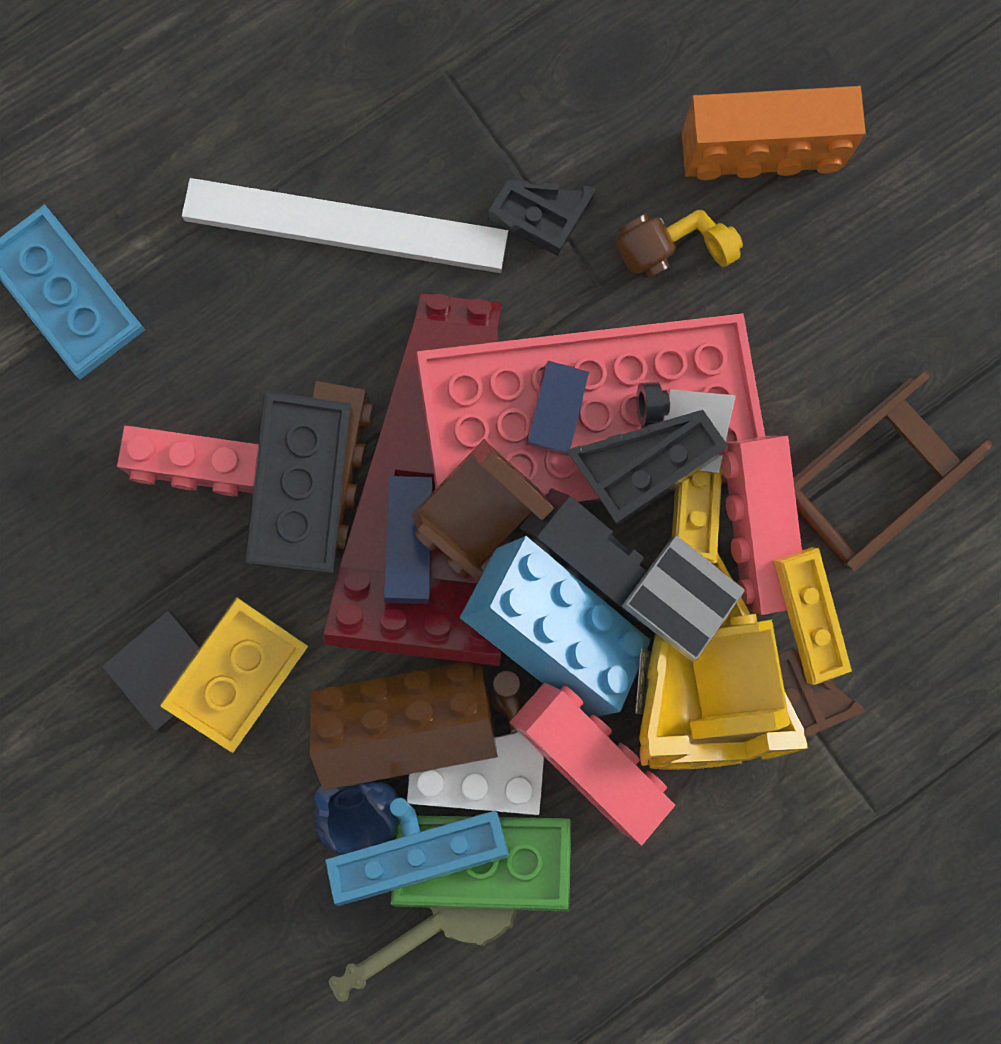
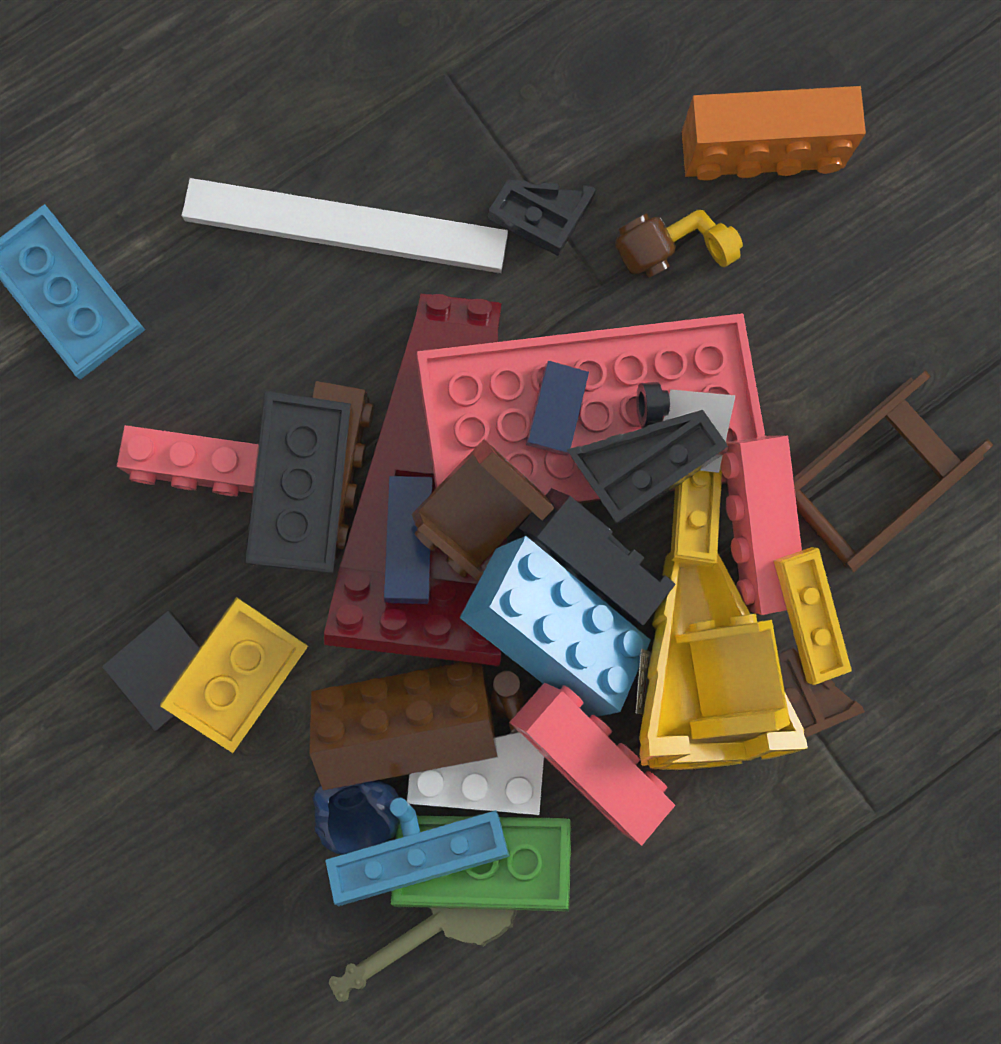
tile [622,535,745,661] -> none

